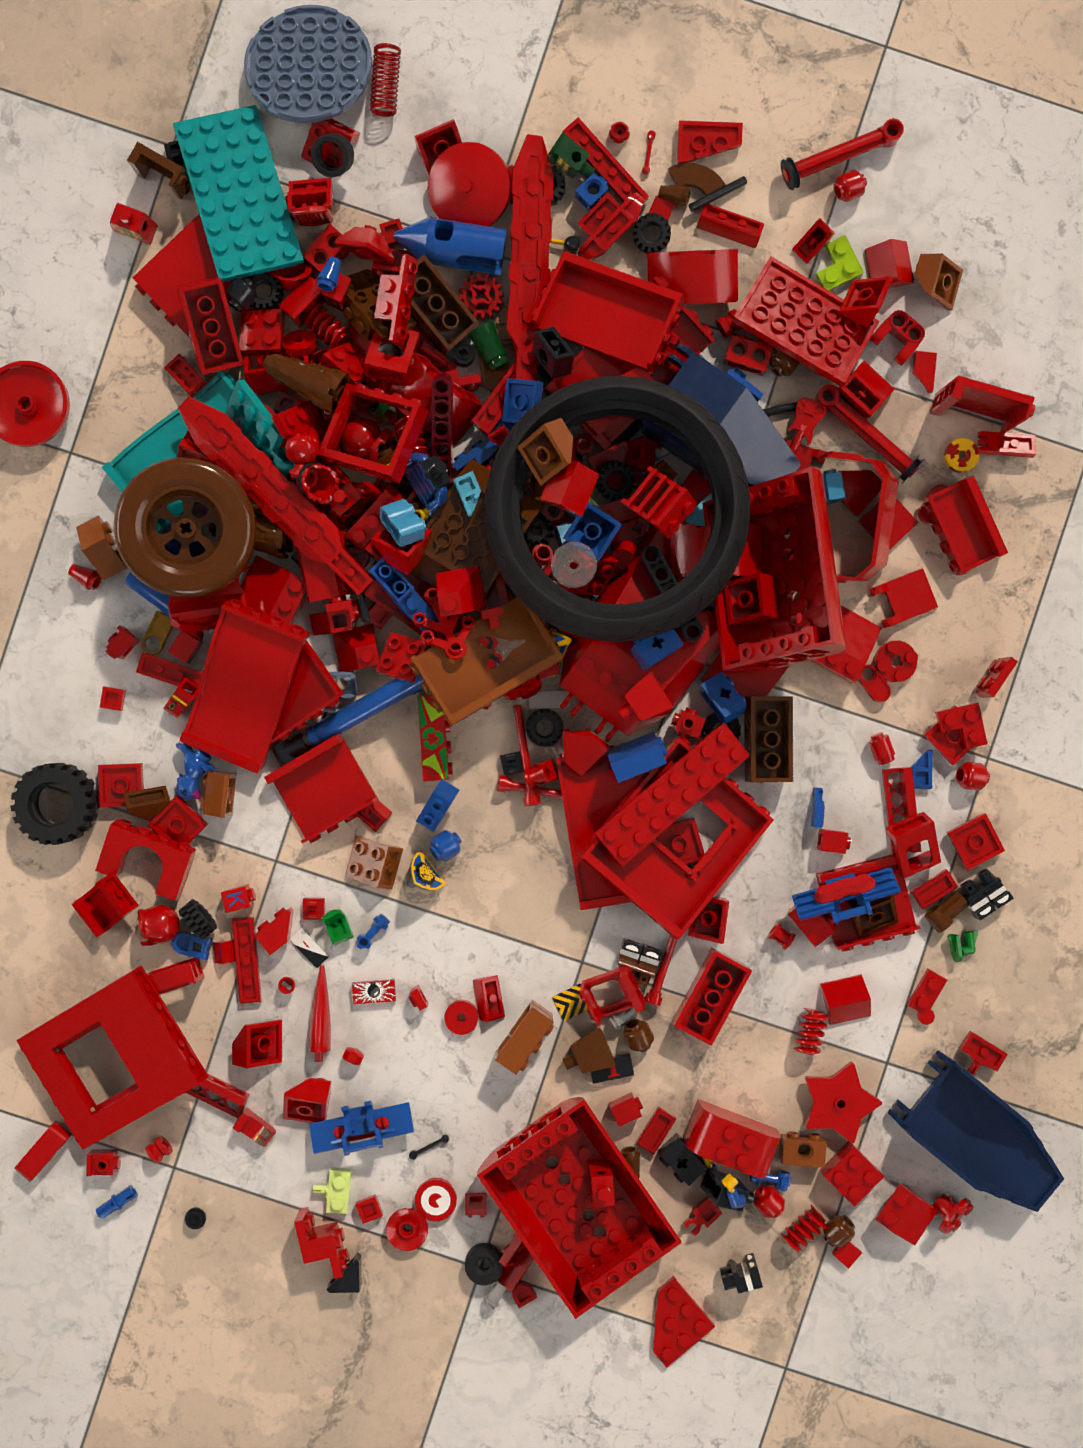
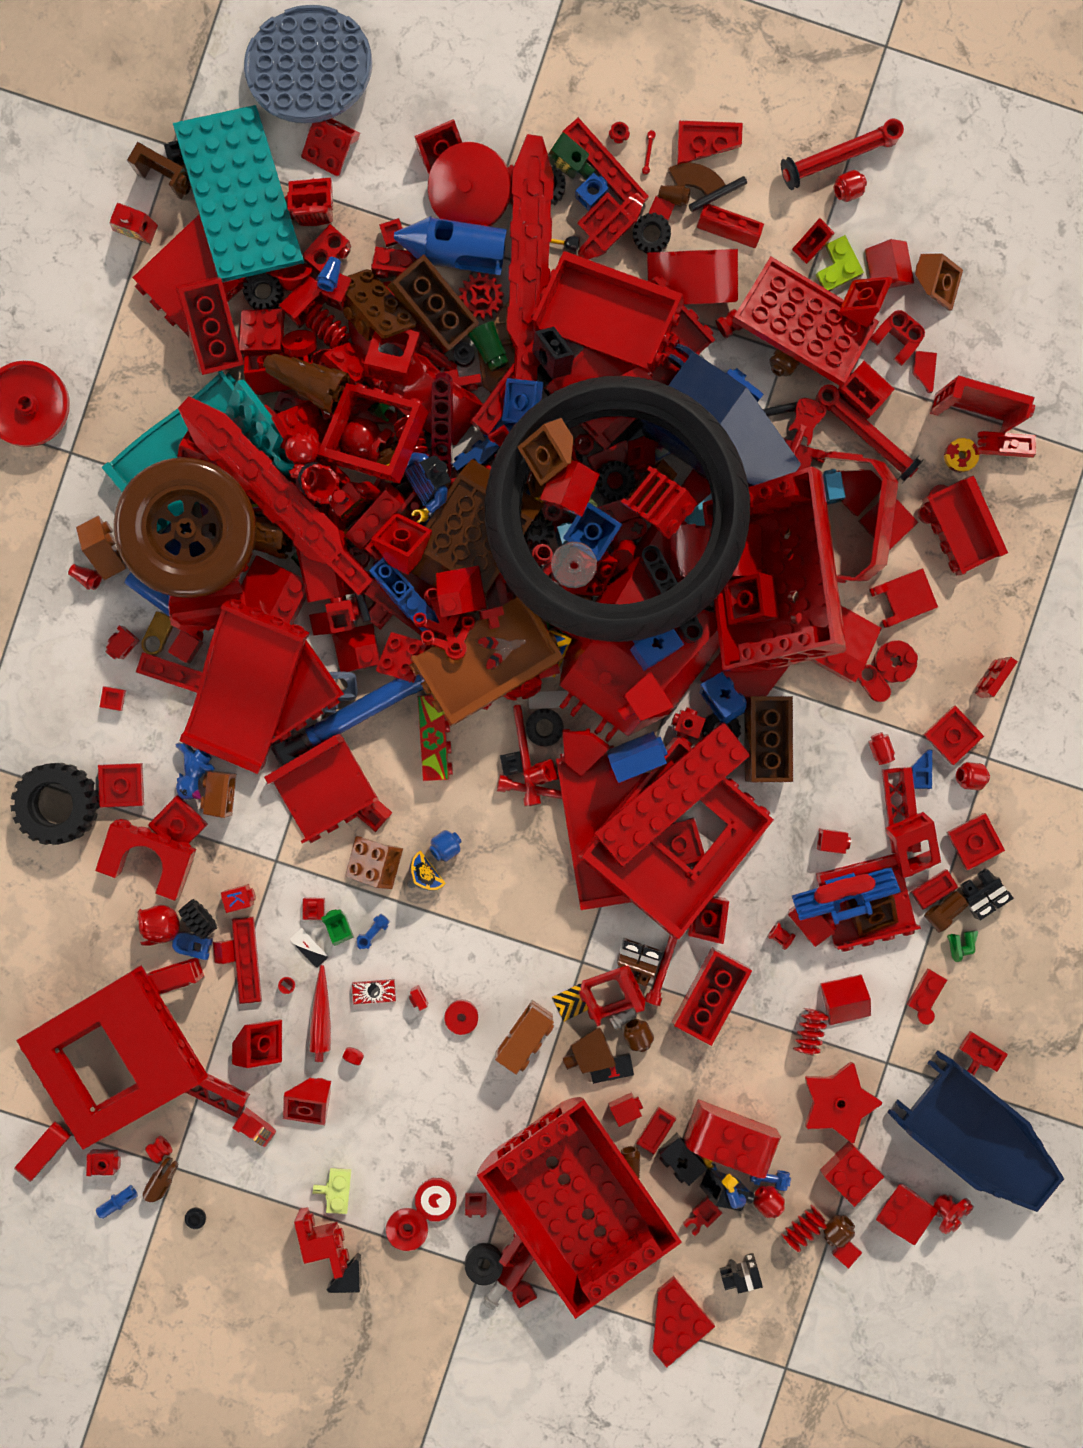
red panel [72,872,139,937] -> none
reddish brown slope [123,785,171,822] -> none
red leg [163,677,199,718] -> none
red plate [164,353,208,398] -> none
black head [225,277,257,312] -> none
red slope [254,907,294,955] -> none
blue piece [309,1101,414,1156] -> none
black tyre [311,133,354,178] -> none
red slope [335,225,394,263] -> none
red plate [355,1194,383,1224] -> none
red piece [369,43,401,117] -> none
red bracket [374,254,418,346] -> none
dark azure brick [380,499,426,547] -> none
black hinge [409,1134,449,1160] -> none
blue brick [416,779,460,832] -> none
medium azure tile [453,471,481,517] -> none
red slope [473,975,505,1022] -> none
red torso [589,1161,615,1207] -> none
red brick [723,334,773,376] -> none
dark orange brick [779,1131,827,1168] -> none
blue tile [811,787,825,828] -> none
red plate [935,703,988,749] -> none
none -> reddish brown arm [143,1157,179,1202]

